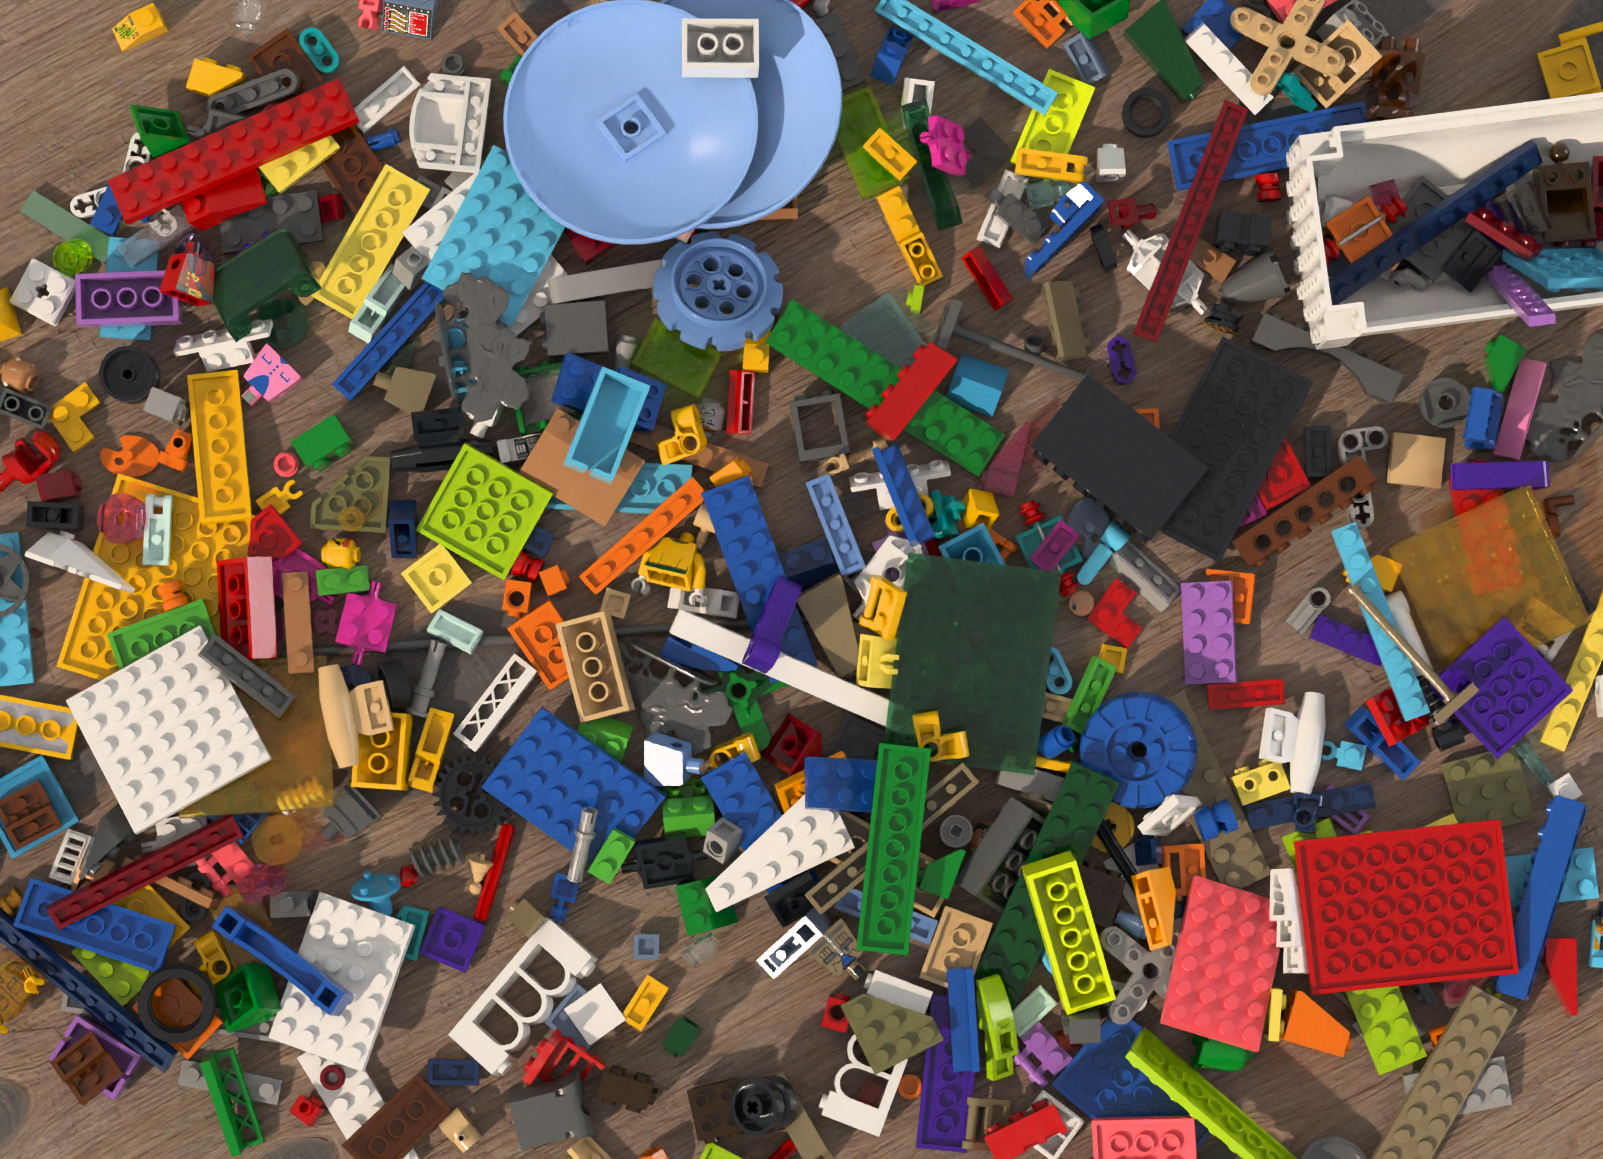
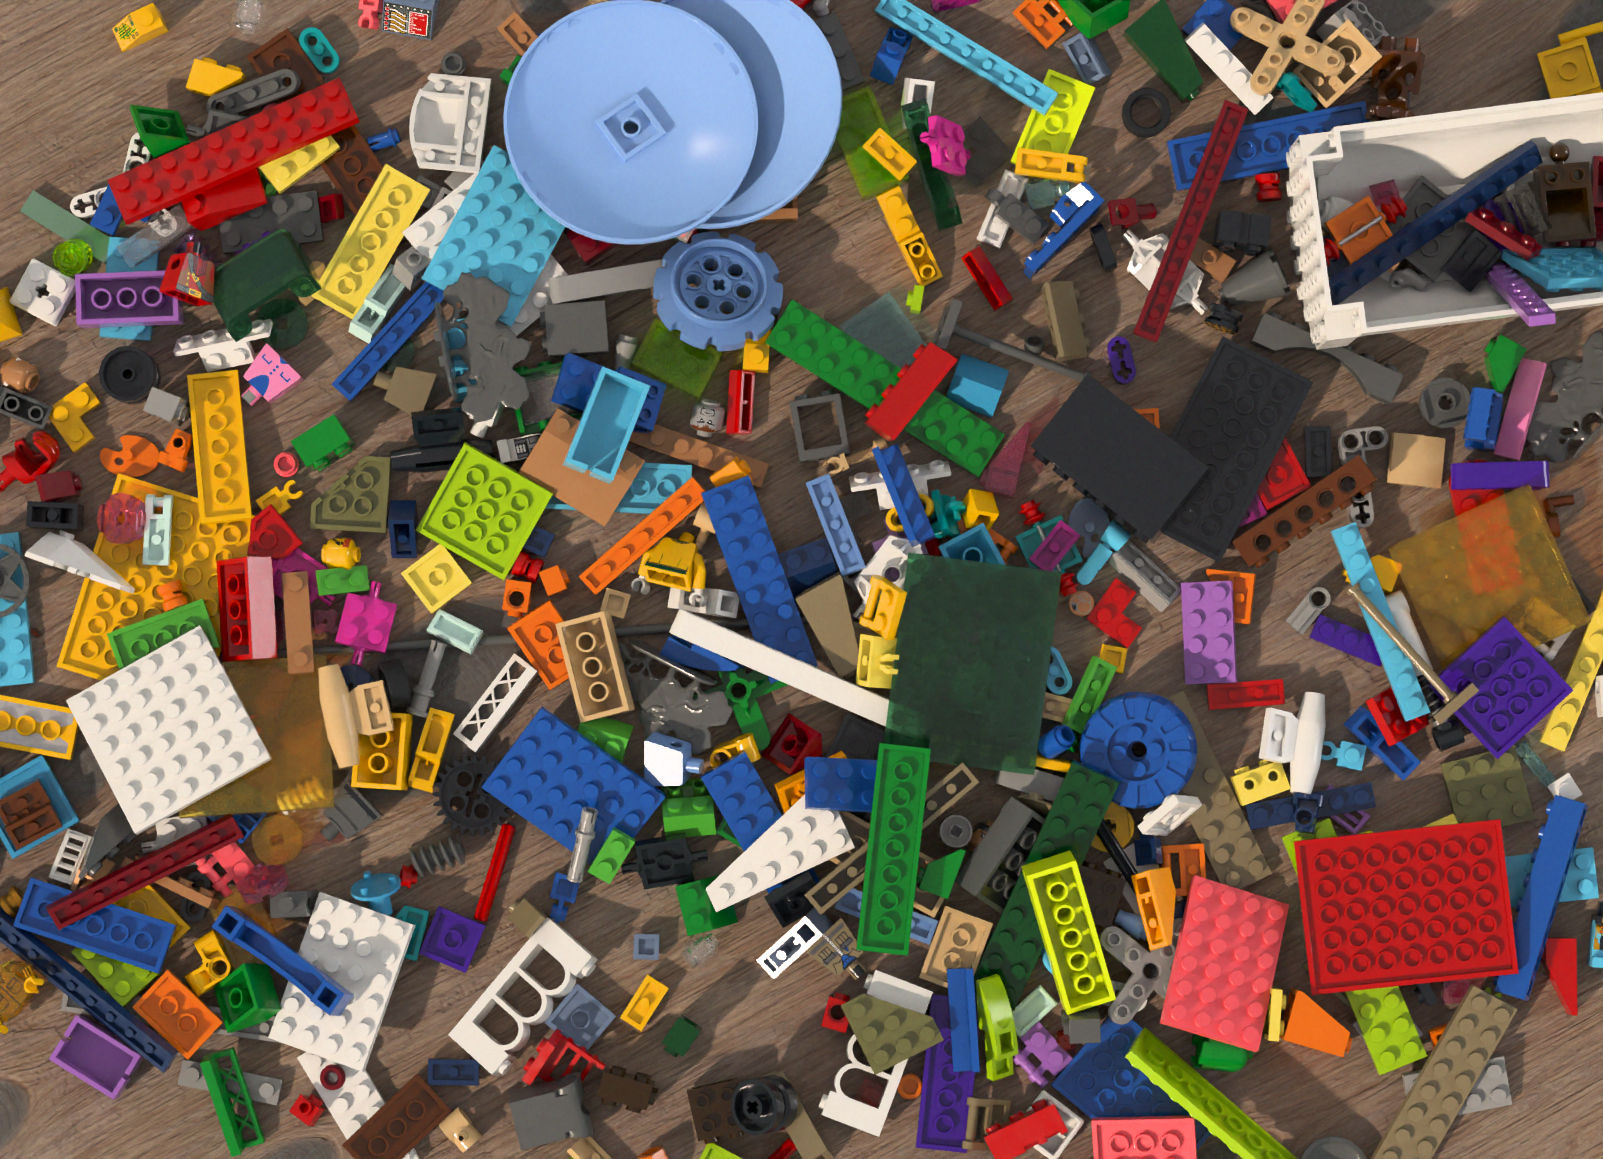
reddish brown slope [50,1031,125,1105] -> none
black tyre [137,963,217,1043] -> none
dark grey plate [198,634,296,718] -> none
clear yellow plate [339,506,365,532] -> none
white tile [354,66,421,135] -> none
tan piece [469,854,493,894] -> none
white sticker [564,983,626,1045] -> none
yellow piece [655,404,707,465] -> none
white brick [681,18,759,78] -> none
light grey brick [703,817,743,864] -> none
dark purple beam [742,575,802,674] -> none
yellow piece [912,711,970,762] -> none
white slope [1096,144,1126,182] -> none
blue wheel [1193,799,1239,842] -> none
white slope [1270,868,1309,974] -> none

